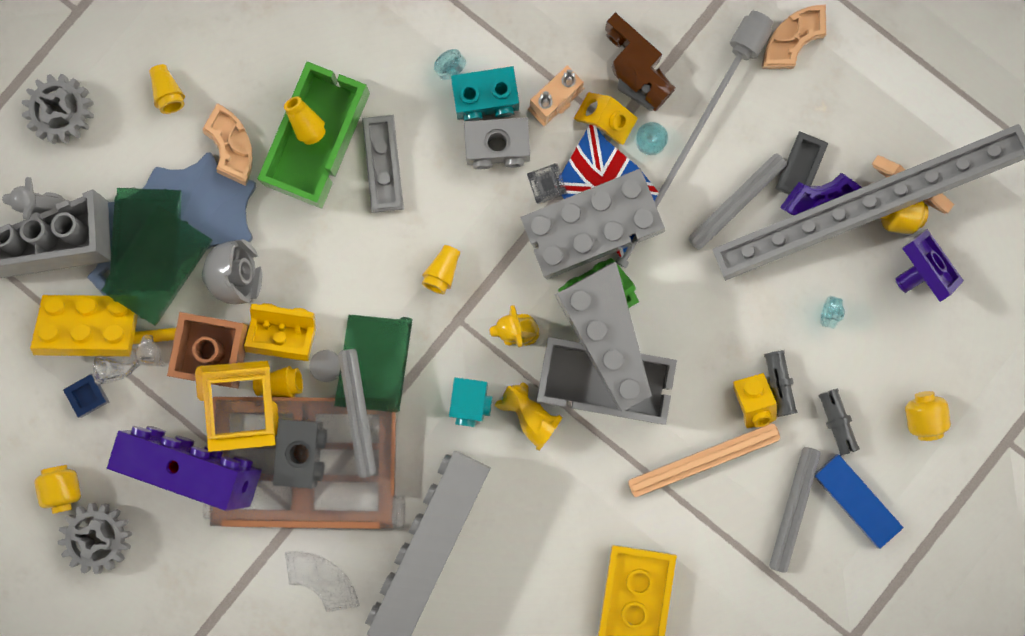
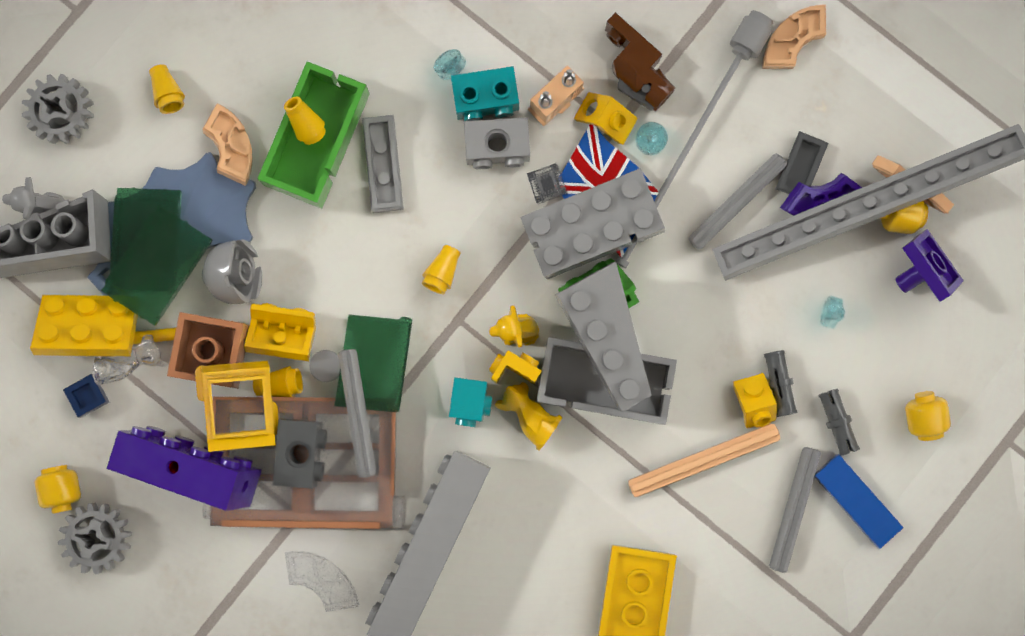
none -> yellow bracket [489,350,542,384]

